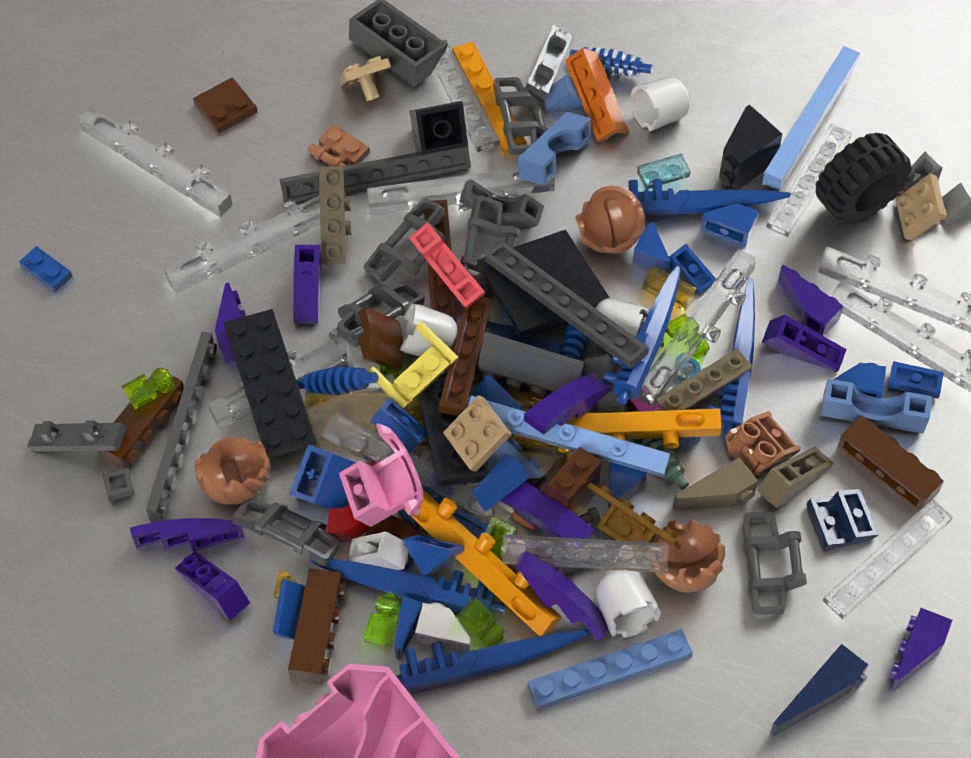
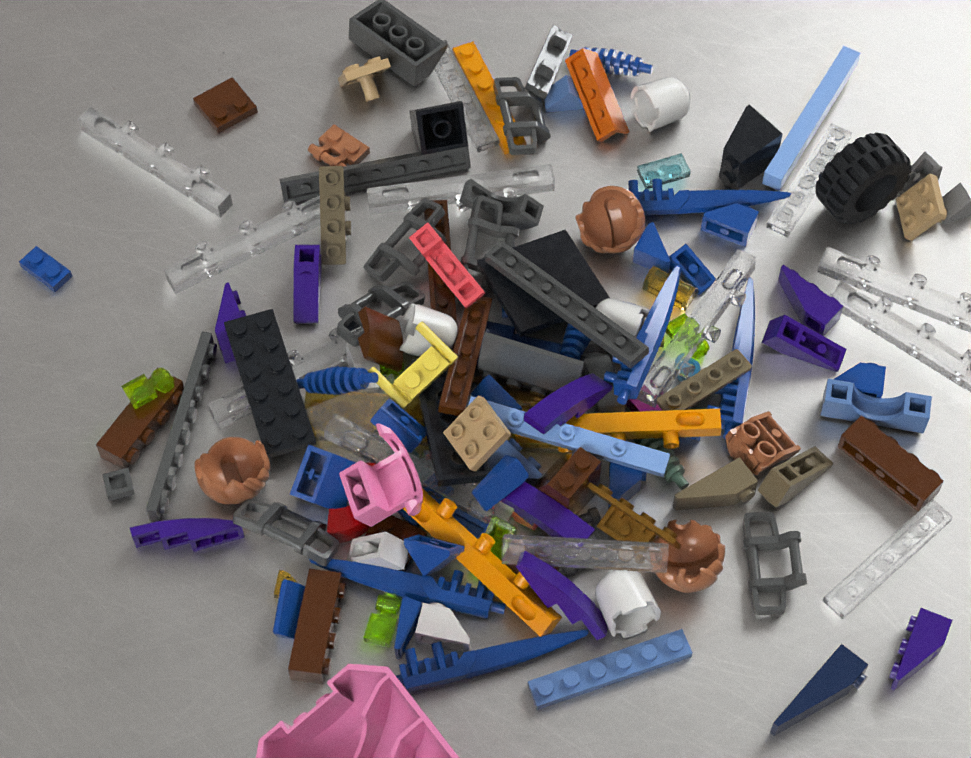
dark grey hinge [27,420,126,451] -> none
dark purple slope [175,551,250,621] -> none
clear neon green plate [455,597,505,647] -> none
medium blue arch [517,112,591,185] -> none
dark blue slope [806,489,879,550] -> none
blue plate [888,361,944,398] -> none

